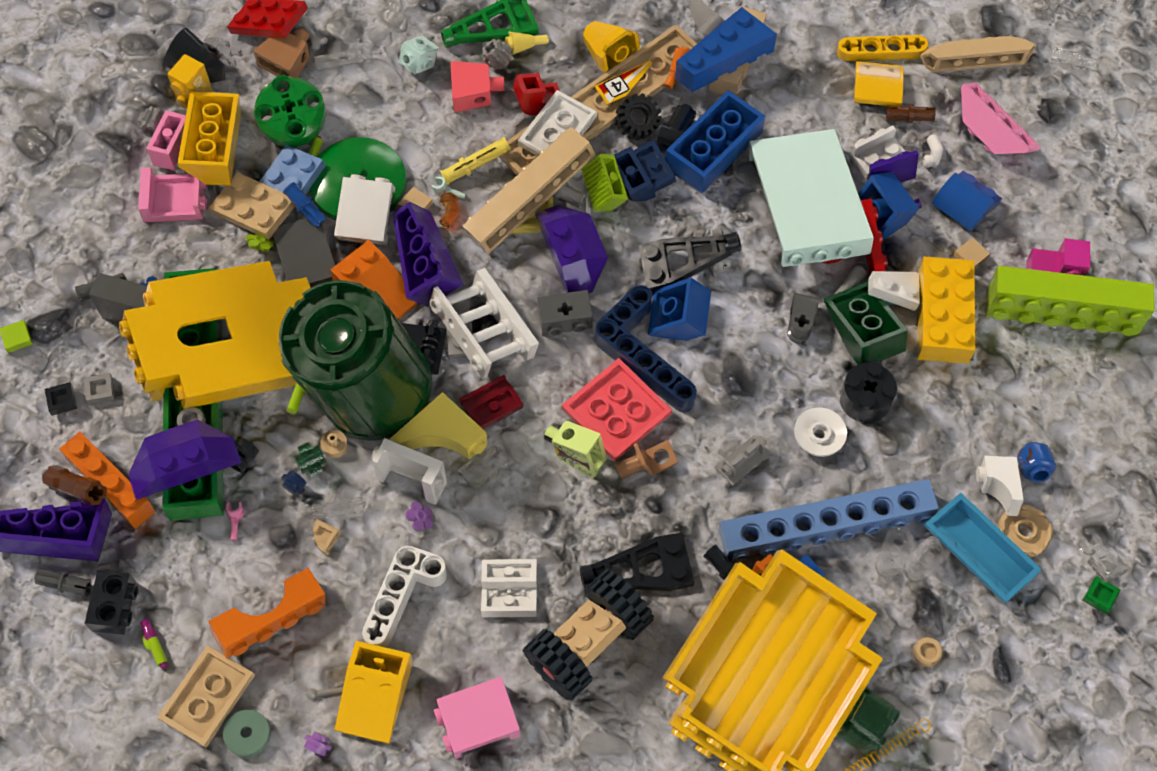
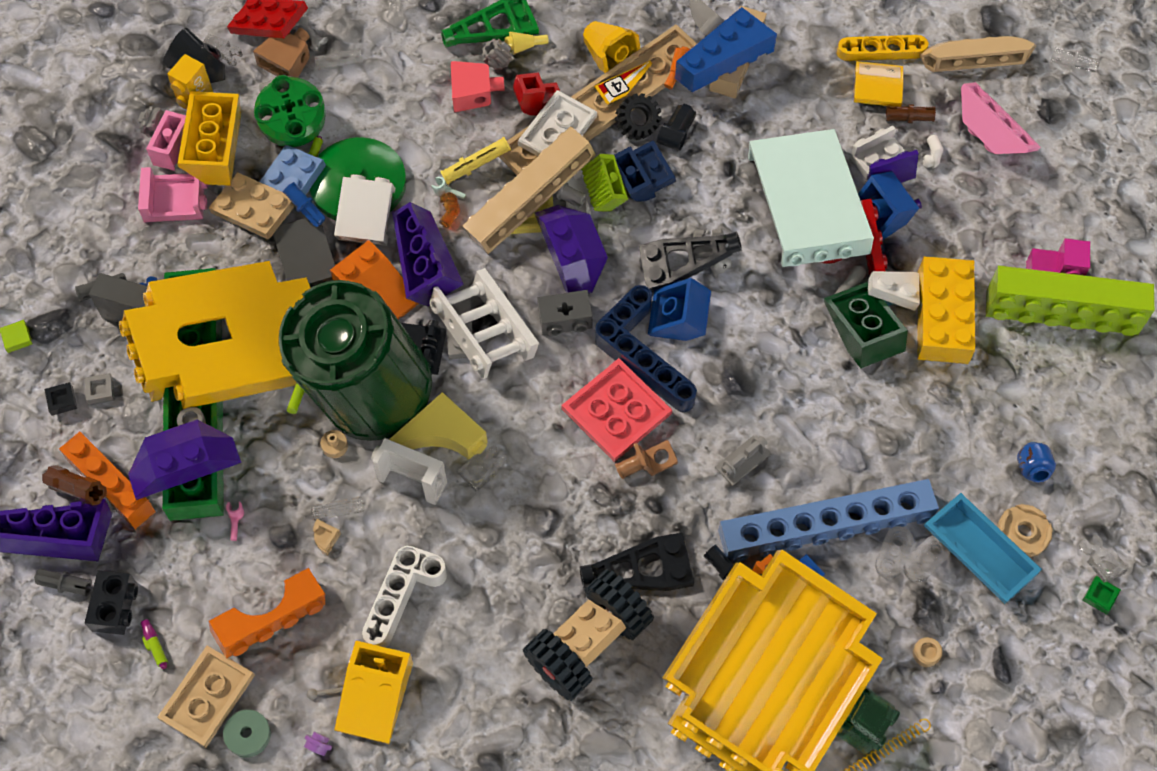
black wheel [231,436,259,473] -> none
lime plant [245,234,274,252] -> none
dark blue plate [281,470,307,495] -> none
clear green gear [294,442,326,477] -> none
light aqua brick [398,35,439,74] -> none
tan tile [398,187,433,210] -> none
medium lavender plant [405,502,433,531] -> none
bright pink panel [434,677,521,759] -> none
dark red plate [459,375,523,429] -> none
white slope [481,559,537,617] -> none
yellowish green torso [544,421,607,479] -> none
blue brick [665,90,766,193] -> none
dark grey piece [787,293,819,343] -> none
white dish [794,407,847,457] -> none
black brick [840,361,897,423] -> none
blue brick [932,171,1002,231] -> none
tan tile [953,237,990,269] -> none
white arch [976,456,1024,516] -> none

